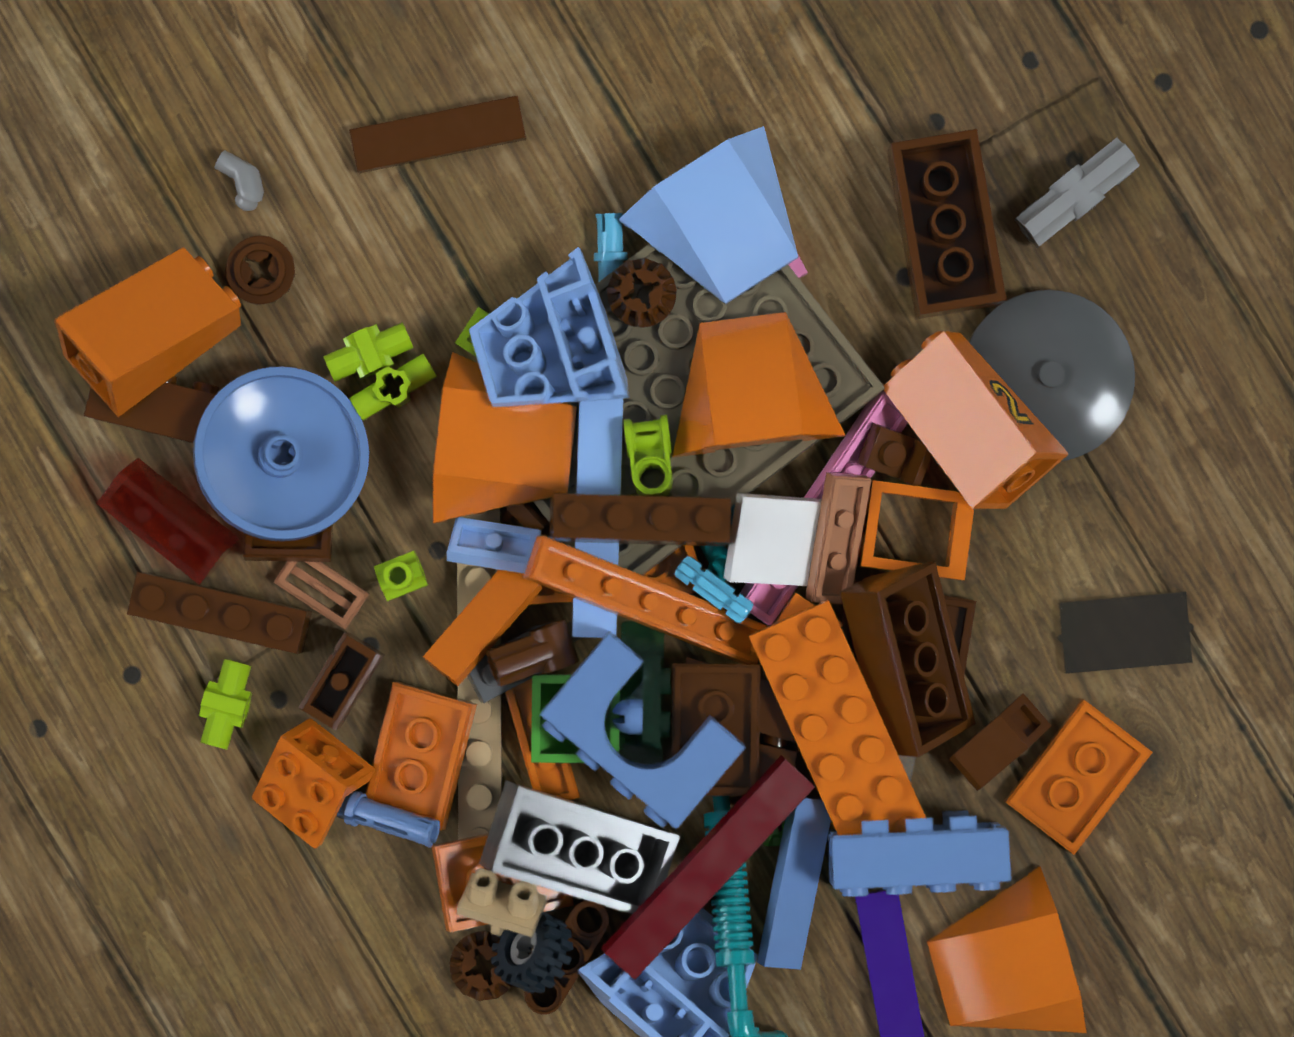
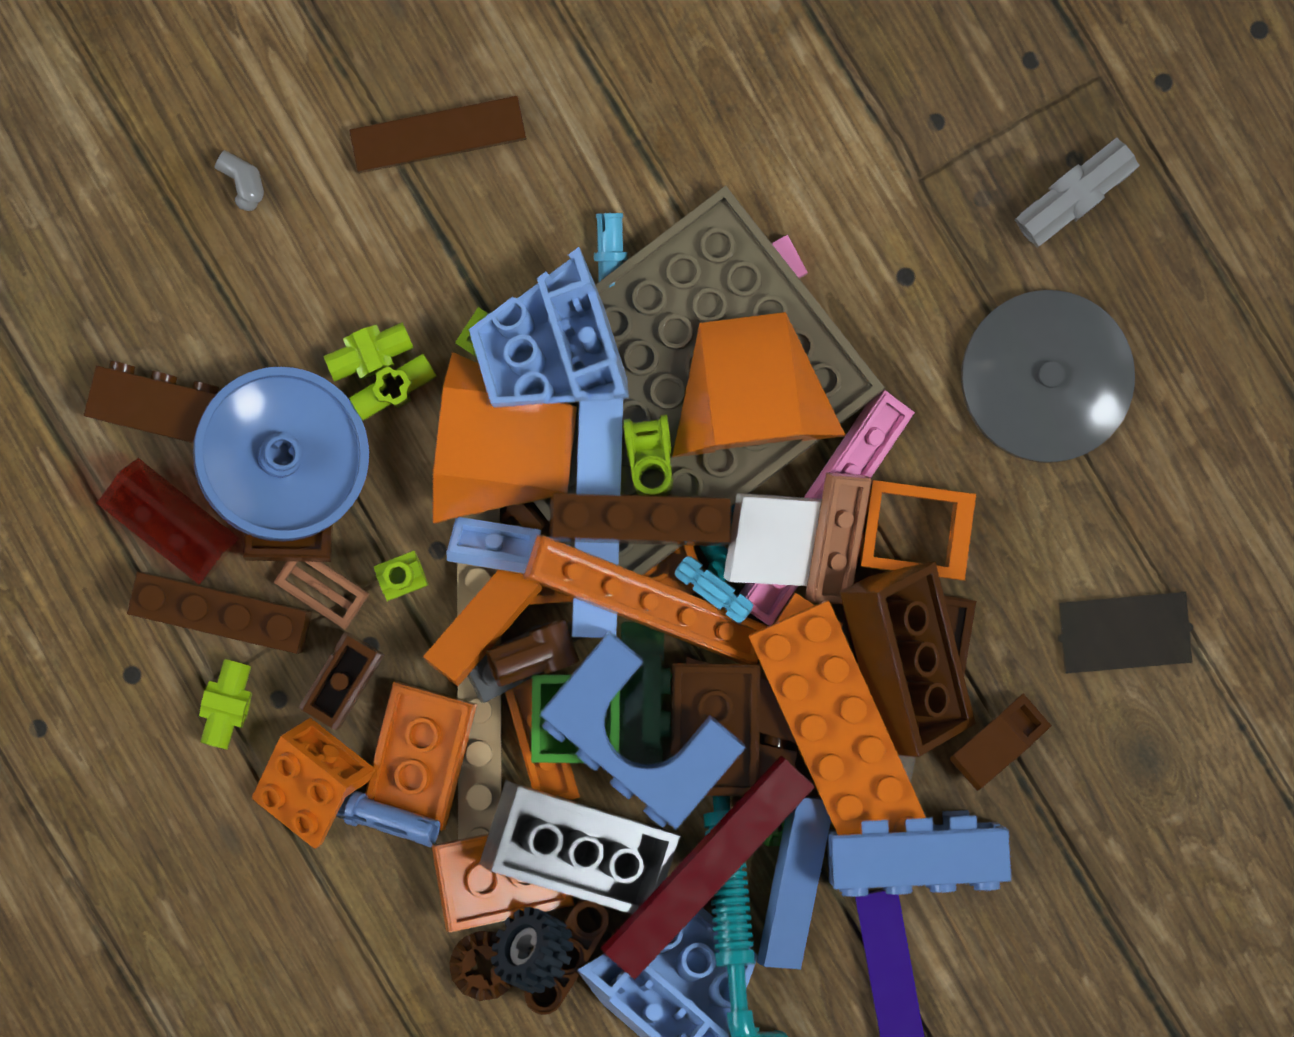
orange slope [55,247,241,417] -> none
reddish brown gear [226,236,296,305] -> none
tan hips [457,868,547,937] -> none
reddish brown gear [607,258,677,328] -> none
medium blue hinge [612,699,643,734] -> none
light blue wedge [619,126,798,305] -> none
reddish brown bracket [857,423,932,486] -> none
slope [883,331,1069,509] -> none
reddish brown brick [887,129,1006,319] -> none
orange wedge [926,866,1087,1033] -> none
orange tile [1004,699,1153,855] -> none

